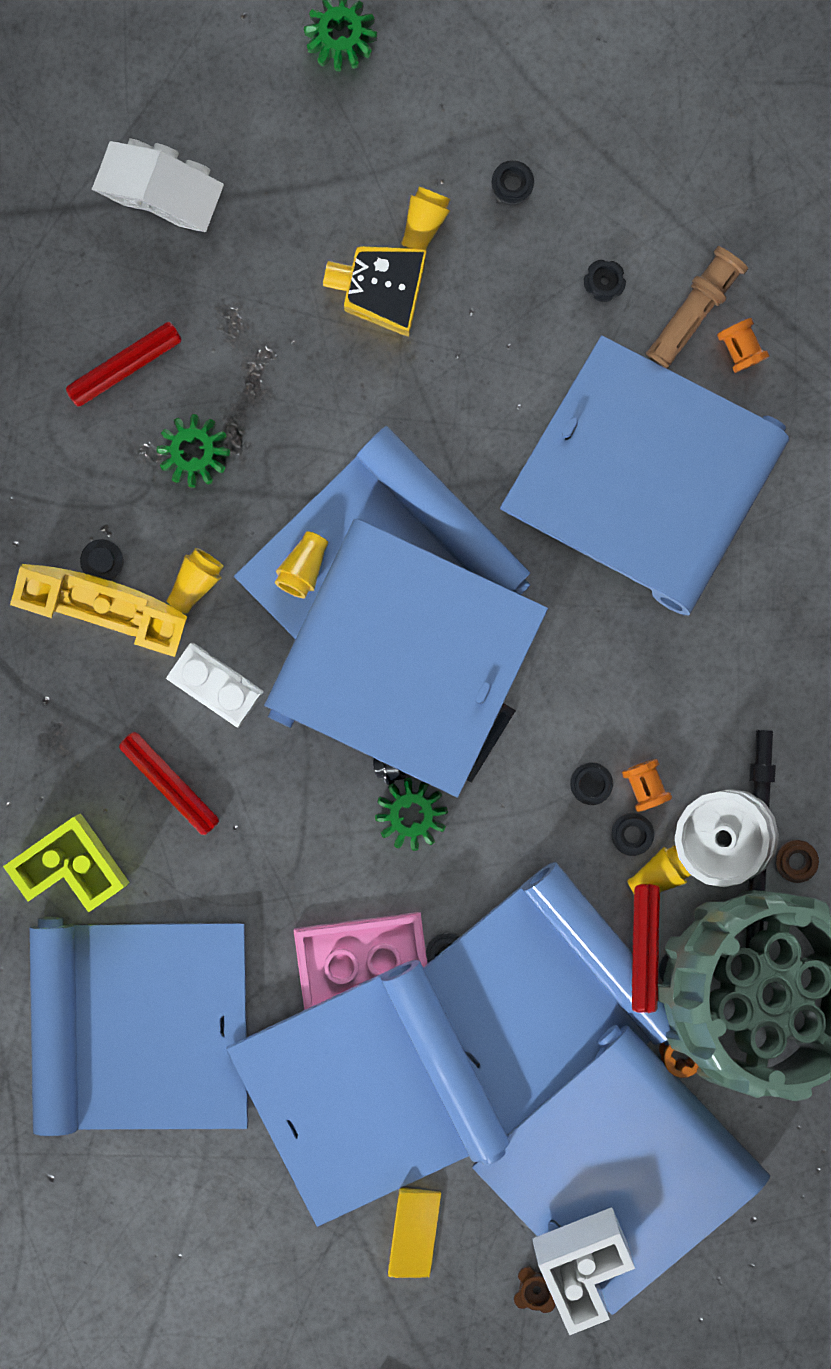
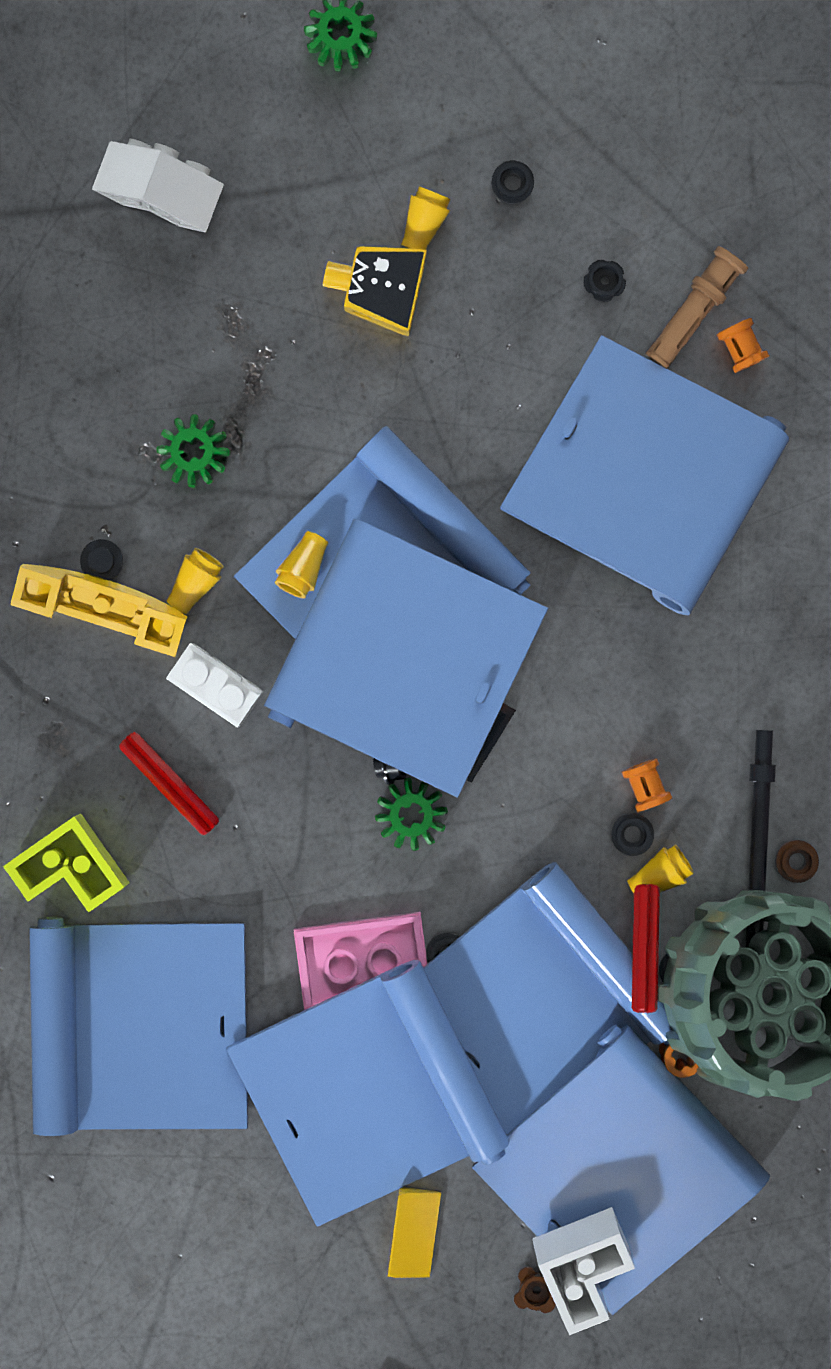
red axle [66,322,182,406] -> none
black plate [570,762,613,805] -> none
white wheel [674,789,779,887] -> none

